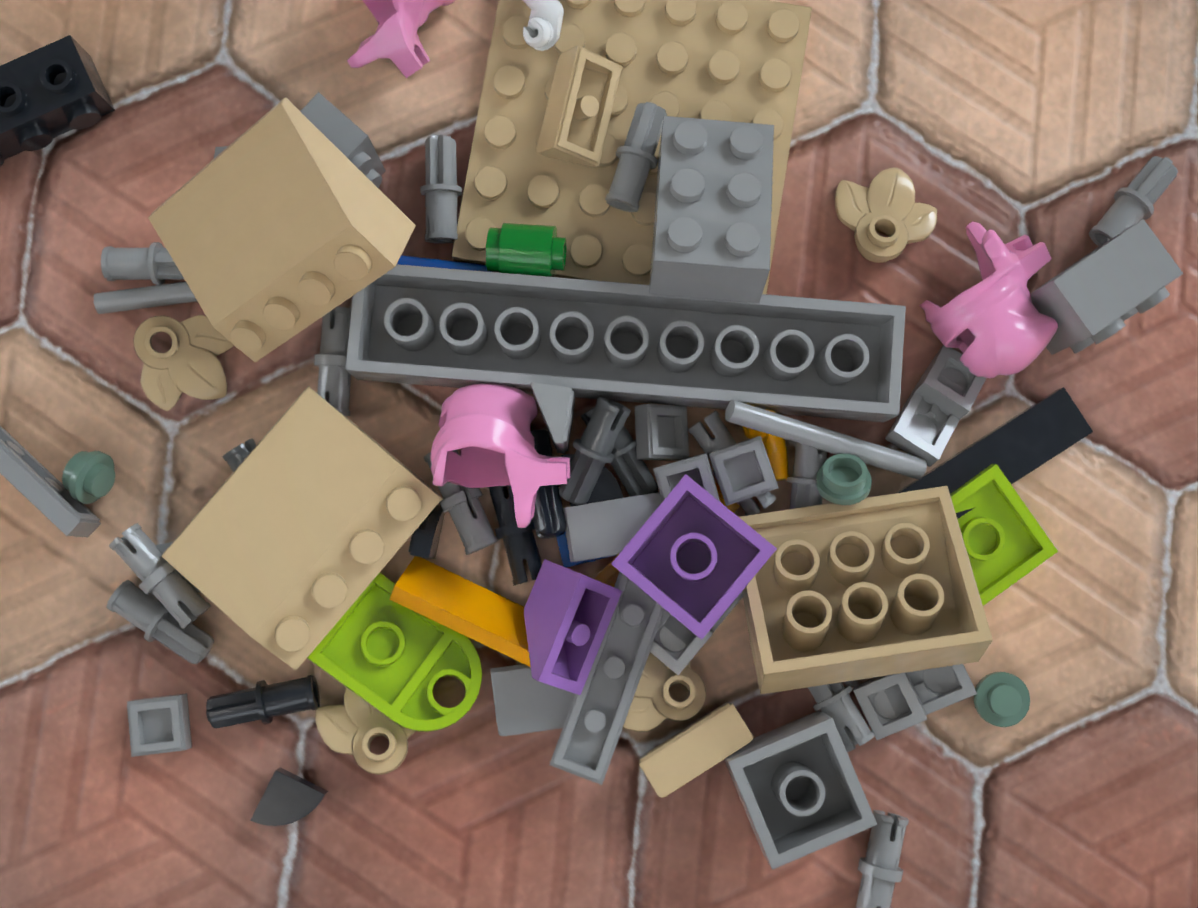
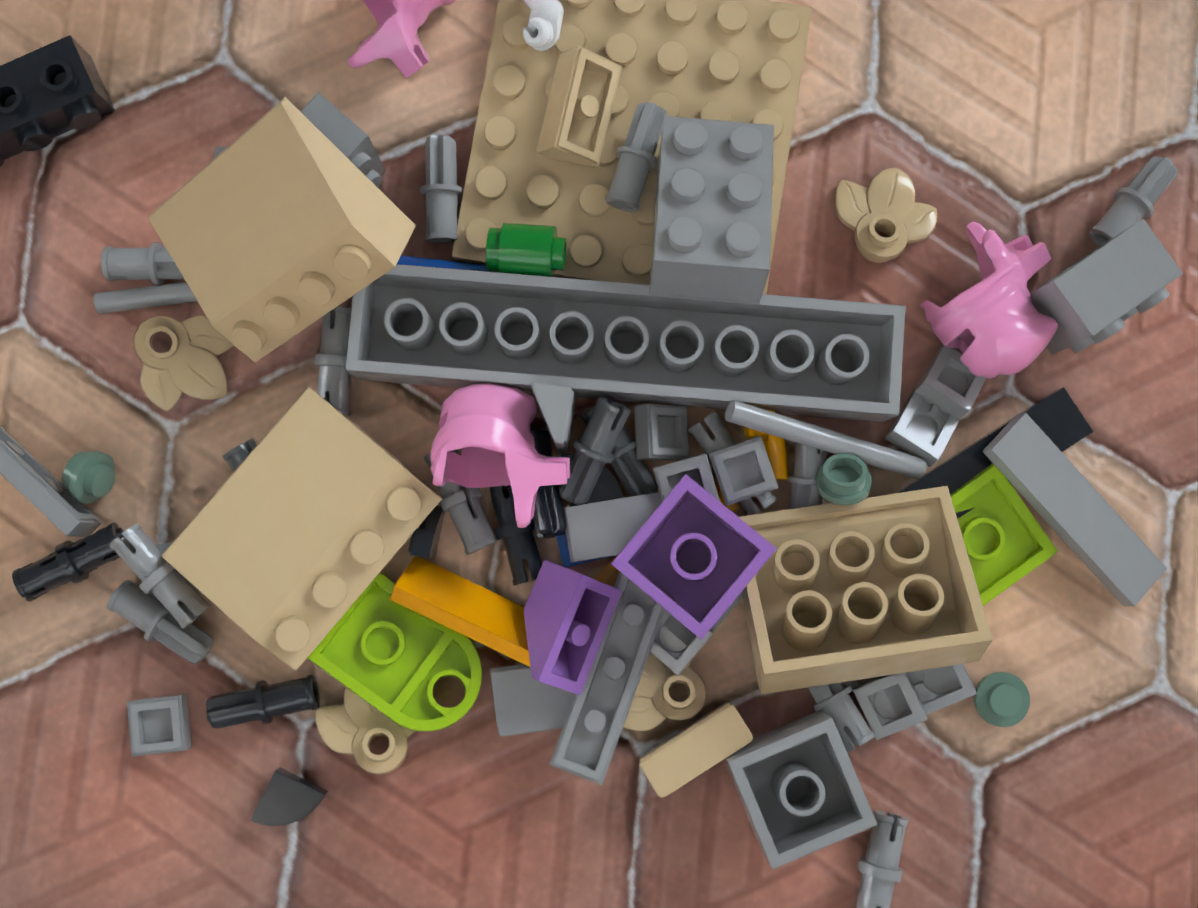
none -> black pin [12,523,124,602]
none -> light grey tile [982,413,1167,607]

